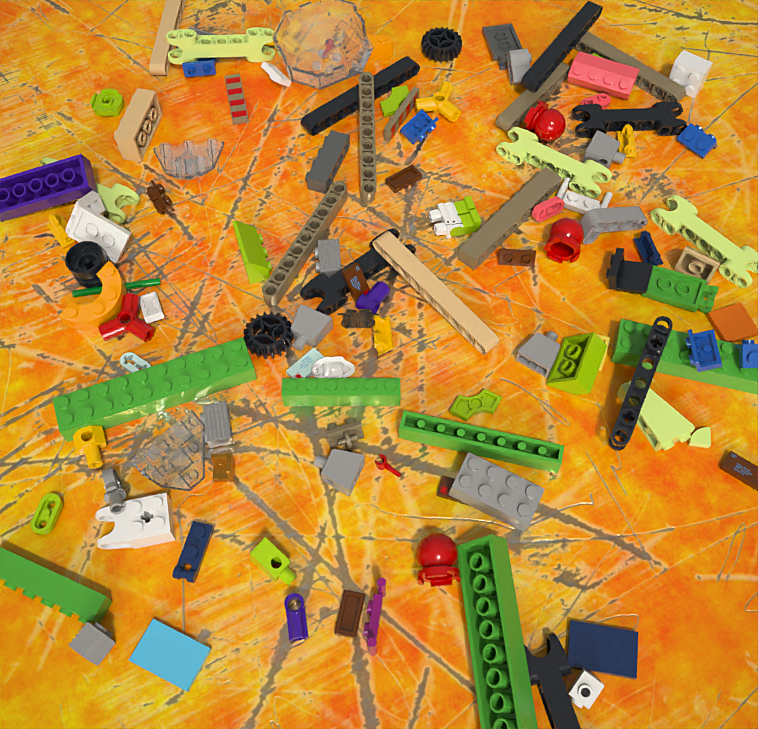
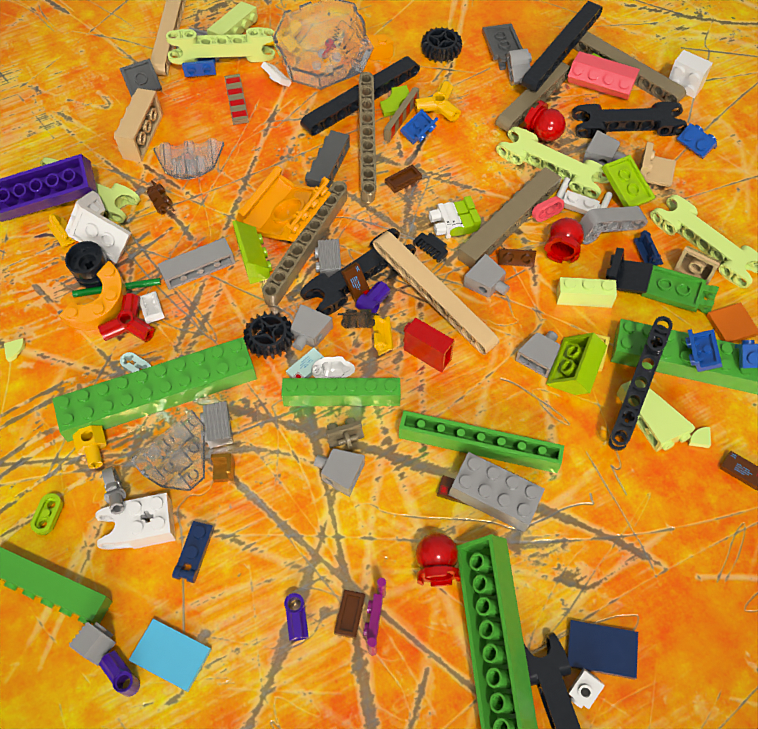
lime plate [90,89,124,117] -> none
lime torso [250,537,297,586] -> none
red hand [375,454,402,478] -> none
lime tile [449,389,502,422] -> none
coral plate [581,93,611,112] -> none
yellow hinge [617,124,636,157] -> none
none -> yellowish green tile [4,338,25,362]
none -> dark purple piece [99,650,140,697]
none -> dark grey tile [120,58,162,98]
none -> light grey brick [157,238,235,290]
none -> yellowish green brick [207,1,258,35]
none -> light orange panel [236,166,331,242]
none -> red brick [403,317,454,373]
none -> black piece [413,233,448,263]
none -> light grey torso [463,254,510,298]
none -> yellowish green brick [556,277,617,308]
none -> lime plate [602,155,656,207]
none -> tan bracket [639,142,676,187]

